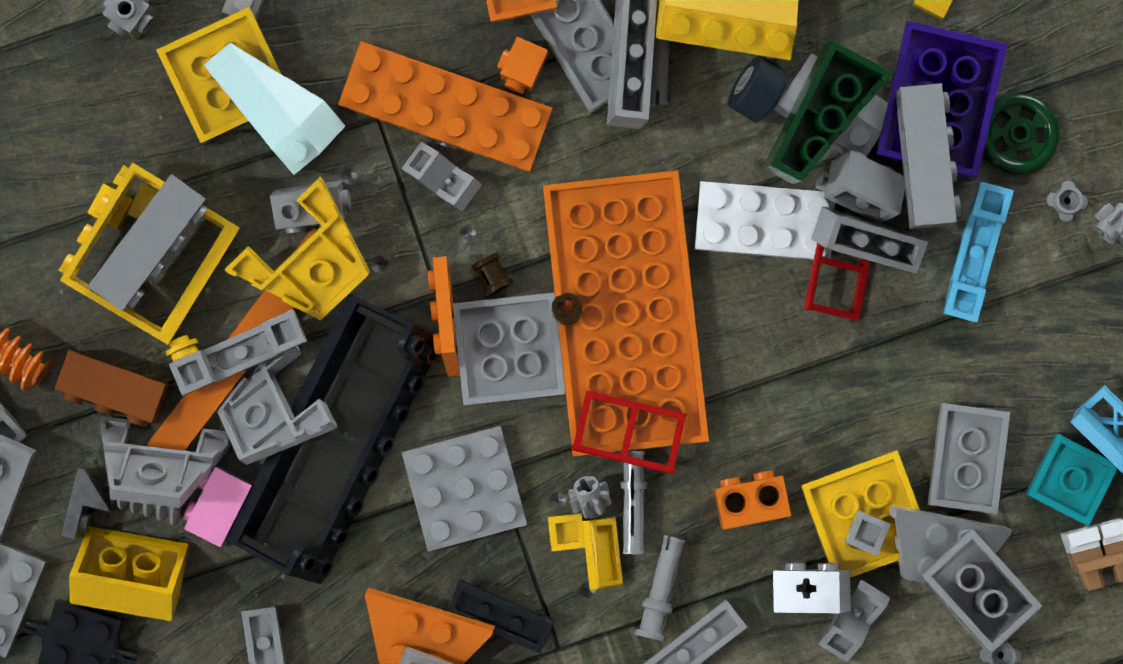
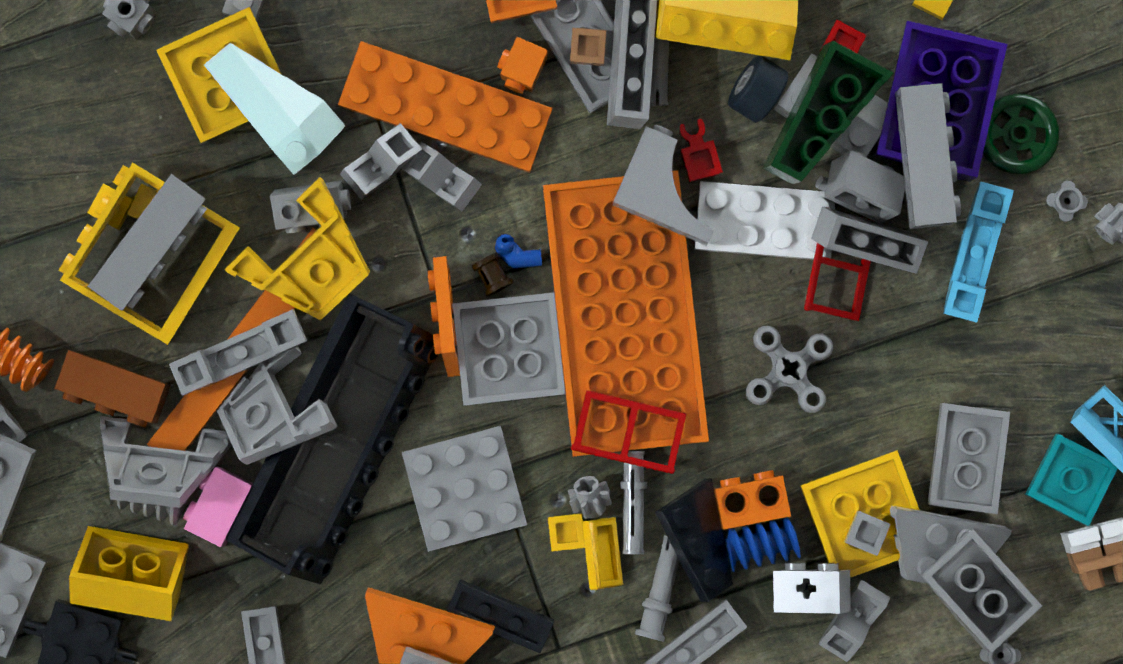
flat silver slope [61,468,116,539] -> none
yellow plate [165,335,199,362] -> none
dark brown bush [551,293,582,325] -> none
none -> light grey slope [340,123,422,200]
none -> blue arm [495,234,542,268]
none -> medium nougat plate [570,28,607,66]
none -> light grey arch [613,125,714,246]
none -> black wing [655,478,733,602]
none -> red plate [679,119,723,183]
none -> blue piece [726,517,801,572]
none -> light grey gear [746,326,833,413]
none -> red plate [820,20,867,53]

